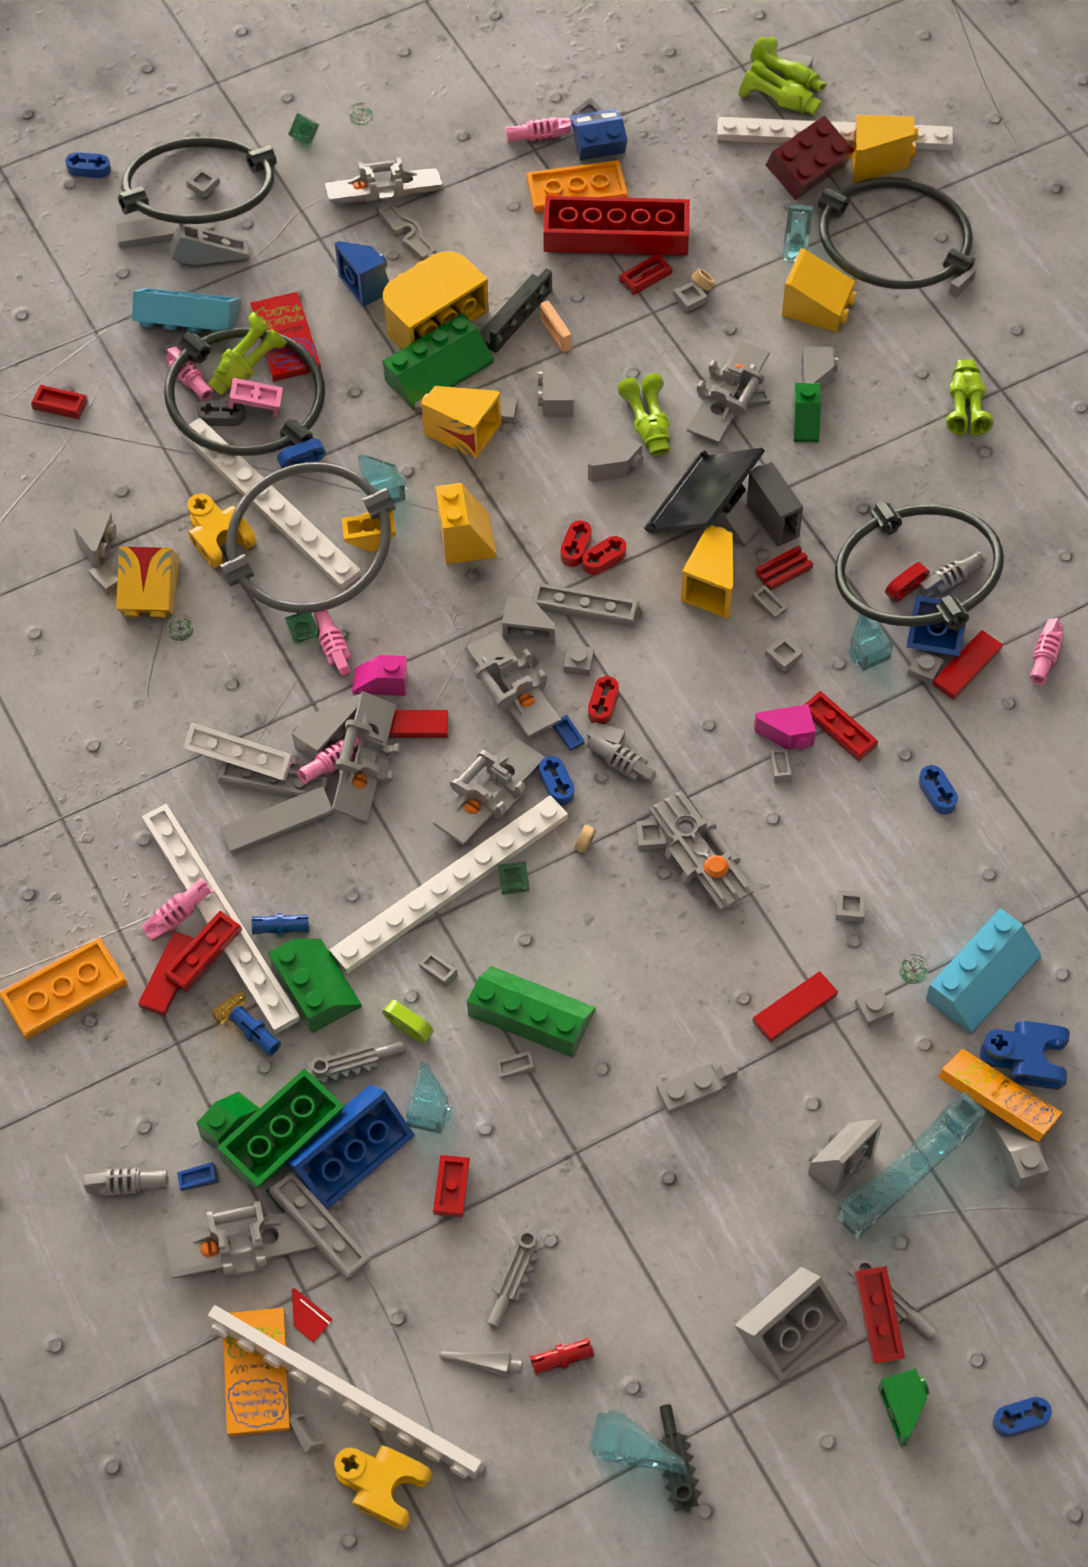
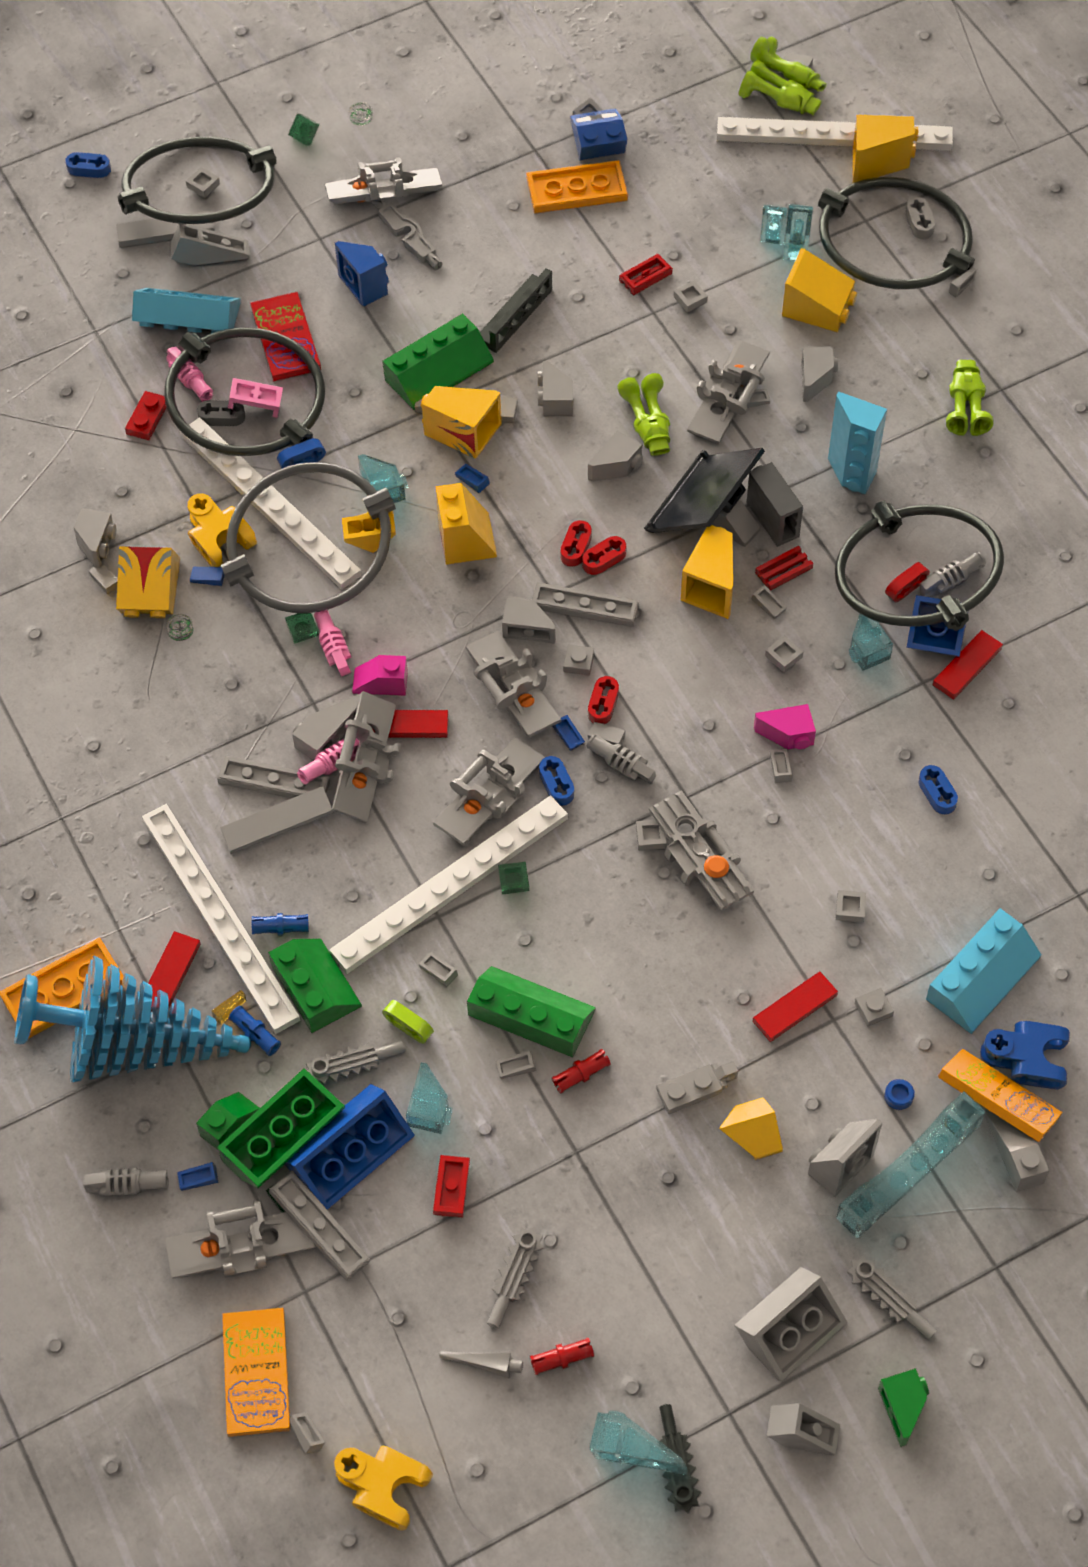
red tile [31,385,88,419] -> none
bright pink hinge [142,878,213,941] -> none
red tile [163,910,243,992] -> none
white fence [183,722,300,781] -> none
lime piece [208,312,288,396] -> none
white plate [208,1305,481,1480] -> none
red sticker [292,1288,332,1342] -> none
yellow brick [383,251,489,349] -> none
bright pink hinge [506,118,572,142] -> none
light nougat tile [540,300,571,353] -> none
red brick [543,196,690,256] -> none
tan tile [574,825,596,854] -> none
tan tile [691,268,715,291] -> none
dark red brick [765,115,855,200] -> none
green slope [793,383,821,442] -> none
red tile [803,691,878,762] -> none
red plate [854,1266,905,1364] -> none
clear tile [899,954,929,984] -> none
light grey plate [907,650,944,685] -> none
blue beam [992,1397,1052,1438] -> none
bright pink hinge [1030,618,1064,685] -> none
none -> dark azure plant [14,955,251,1082]
none -> red plate [125,391,167,441]
none -> blue piece [190,567,225,586]
none -> blue piece [455,463,490,493]
none -> red pin [552,1049,611,1093]
none -> yellow slope [719,1098,783,1160]
none -> clear light blue slope [760,204,789,245]
none -> light grey slope [767,1403,840,1455]
none -> medium azure slope [828,391,887,495]
none -> blue tile [884,1079,915,1110]
none -> light grey beam [906,197,935,239]

